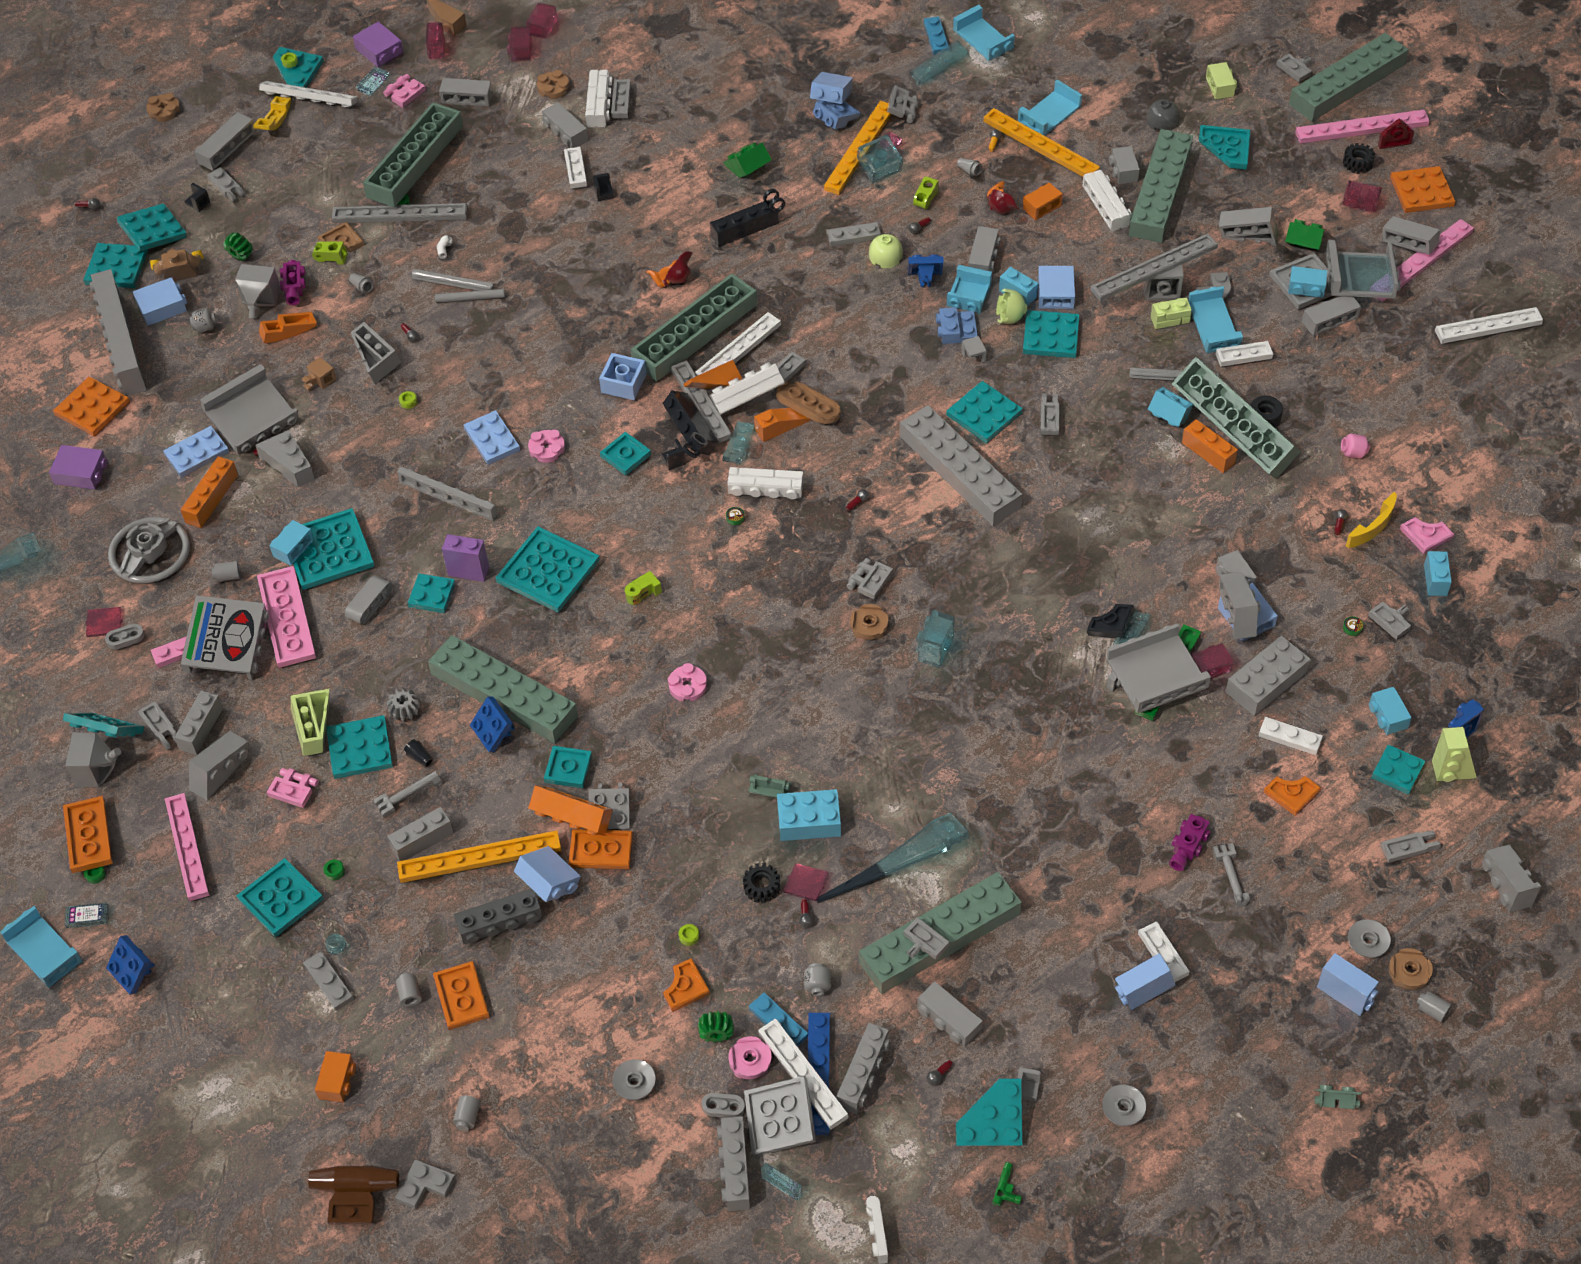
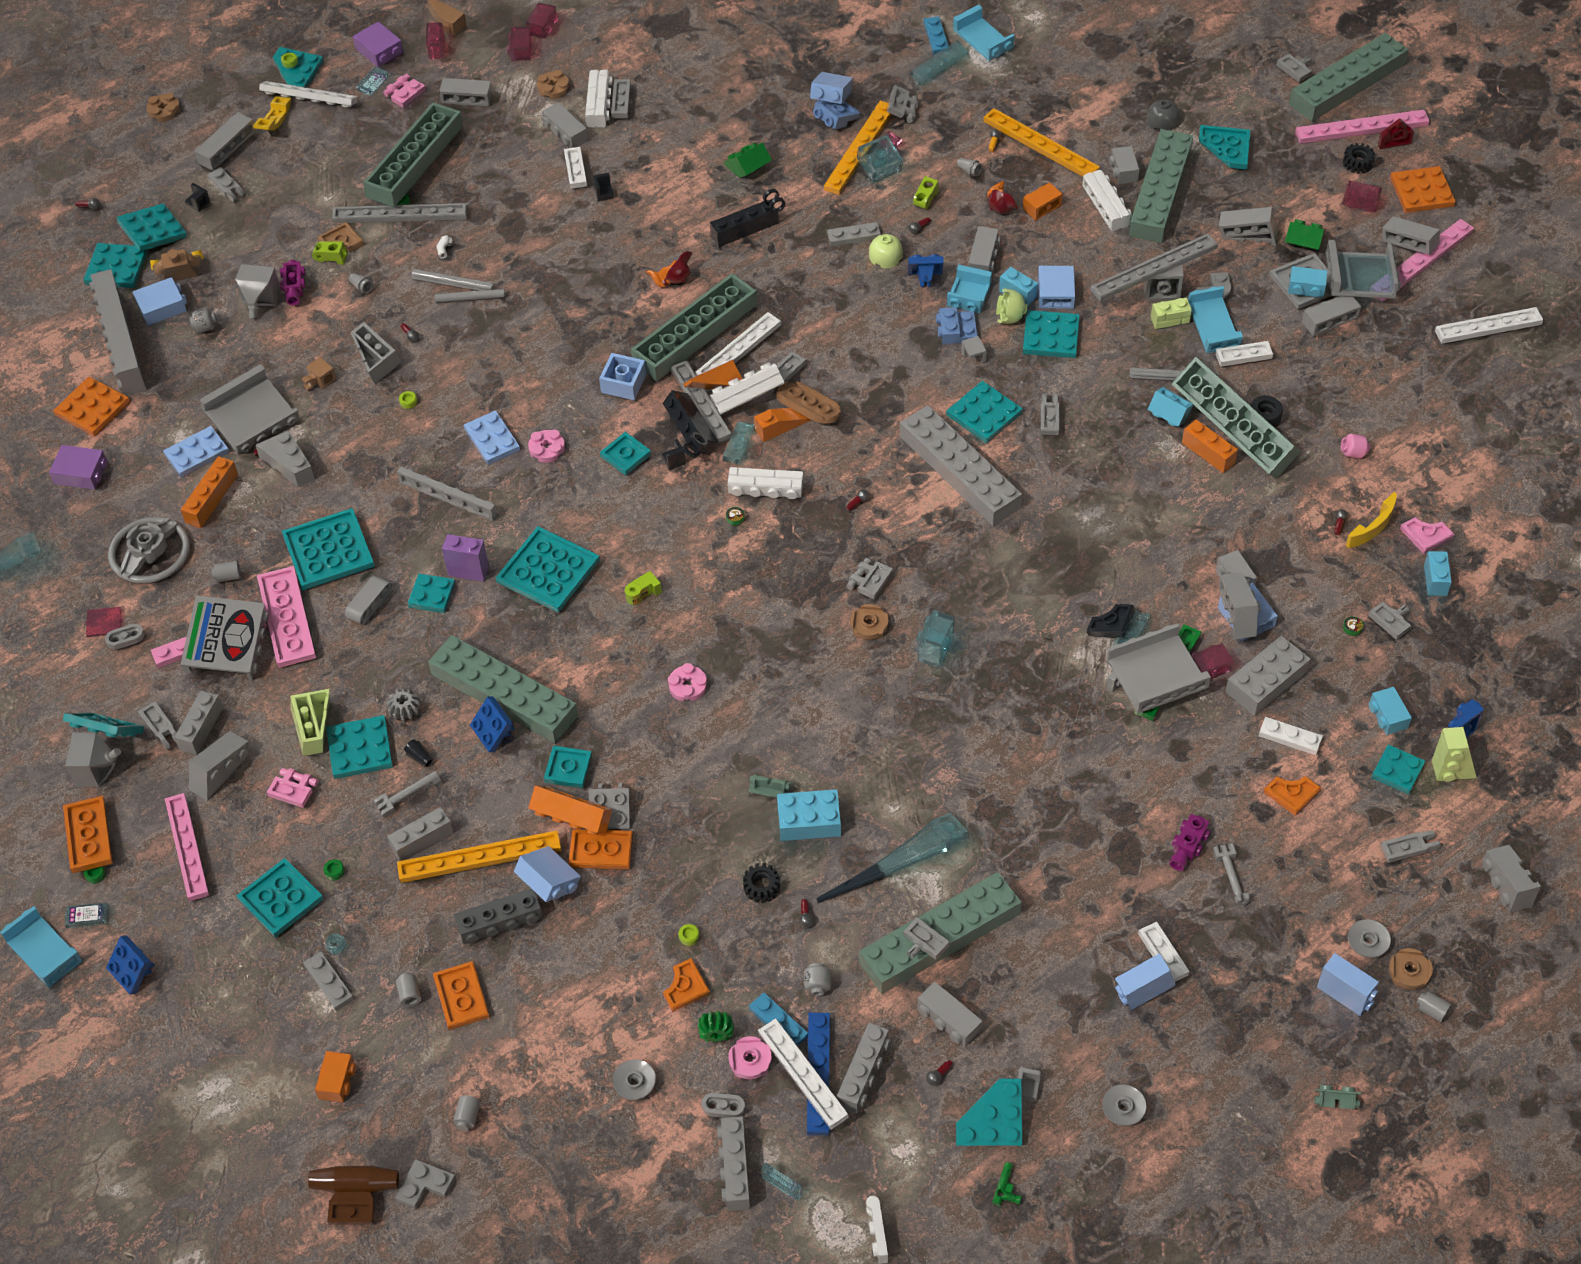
green gear [223,232,253,261] -> none
orange slope [259,312,317,343] -> none
medium azure brick [269,520,314,566] -> none
light grey plate [744,1076,816,1156] -> none
clear pink piece [783,863,829,901] -> none
medium azure panel [1018,80,1082,136] -> none
yellowish green brick [1206,62,1237,99] -> none

